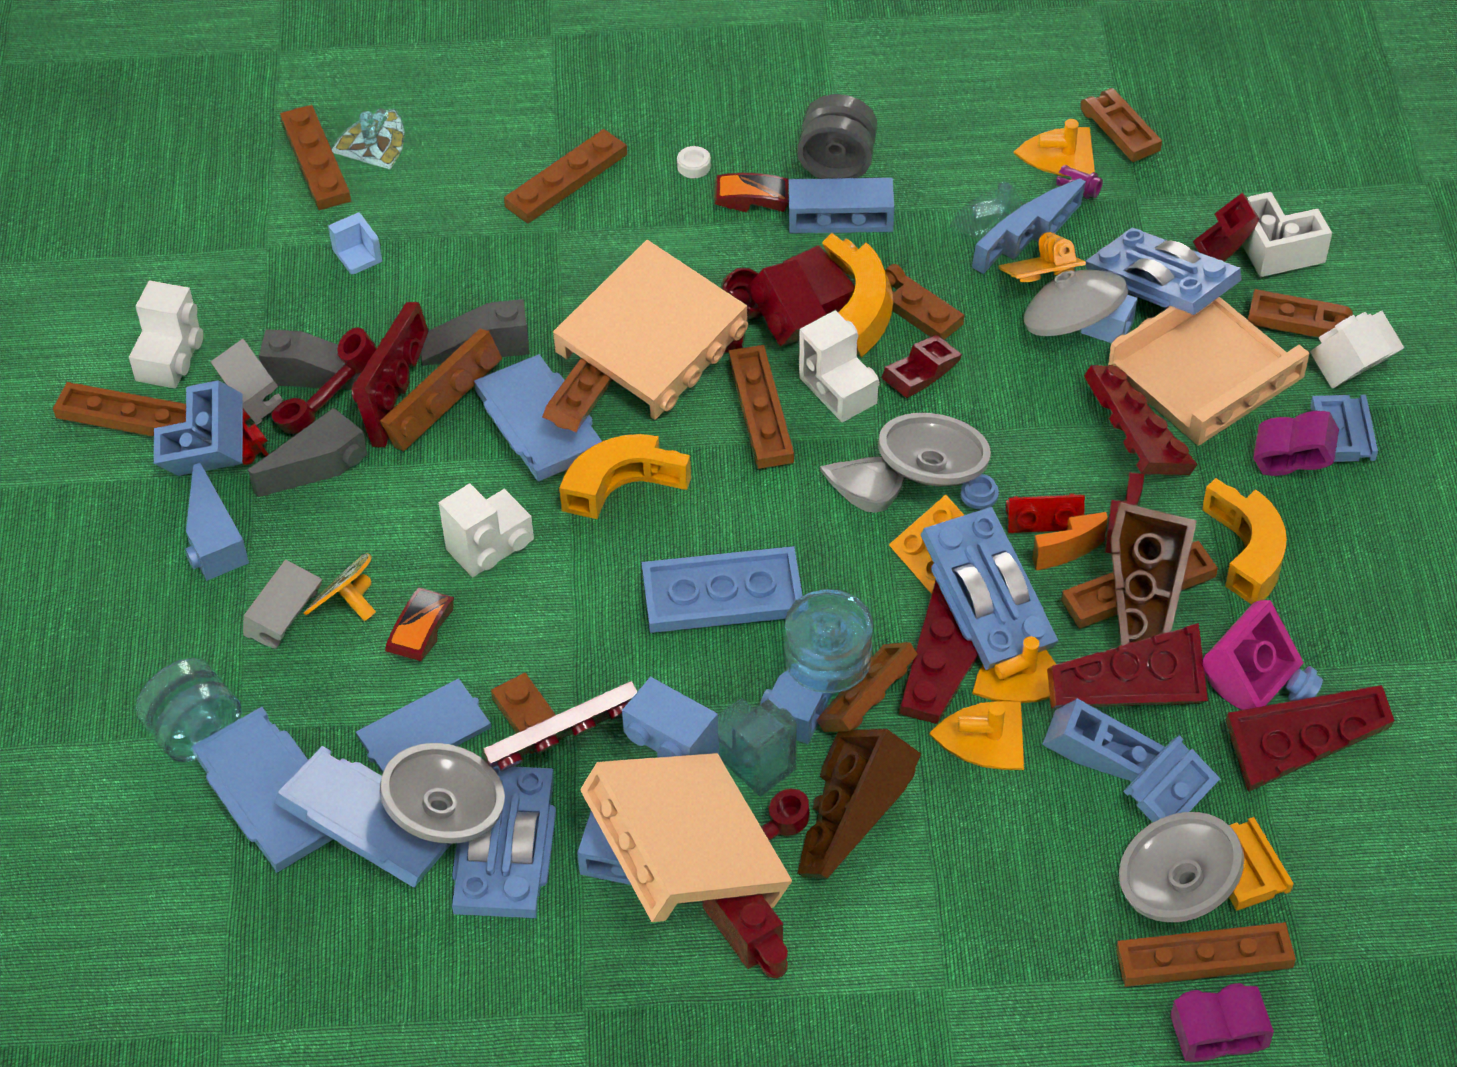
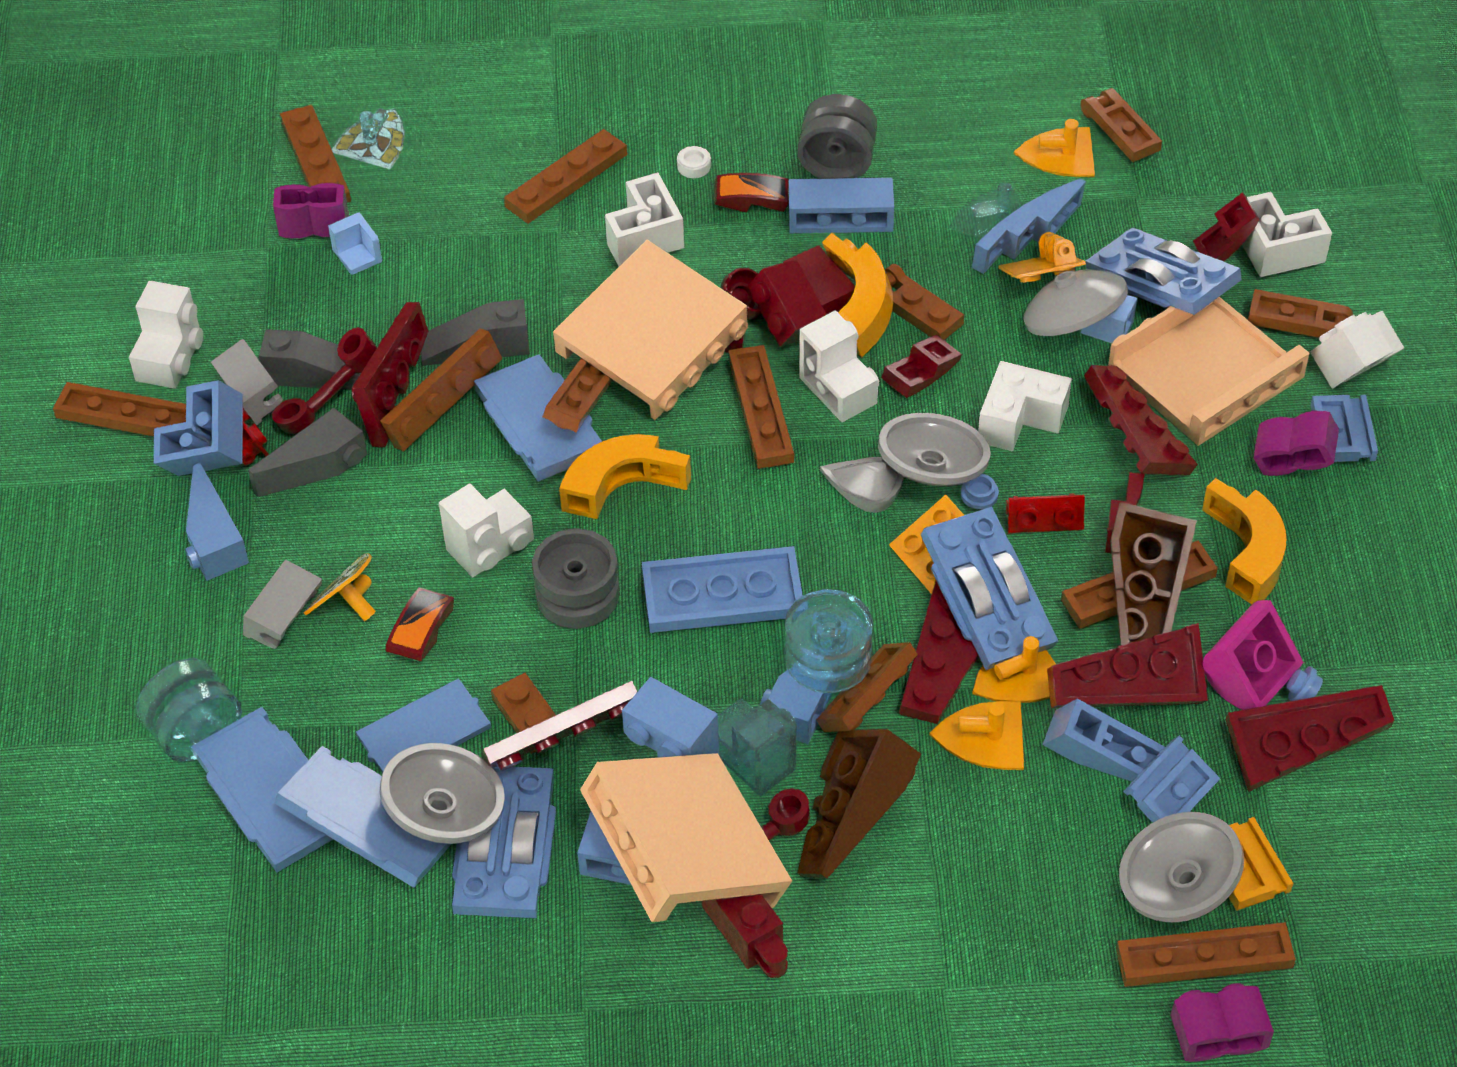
orange slope [1032,512,1108,571] -> none
magenta pin [1056,165,1103,199] -> none
none -> magenta brick [273,183,349,238]
none -> dark grey wheel [532,528,620,629]
none -> white brick [605,173,684,266]
none -> white brick [978,361,1072,451]

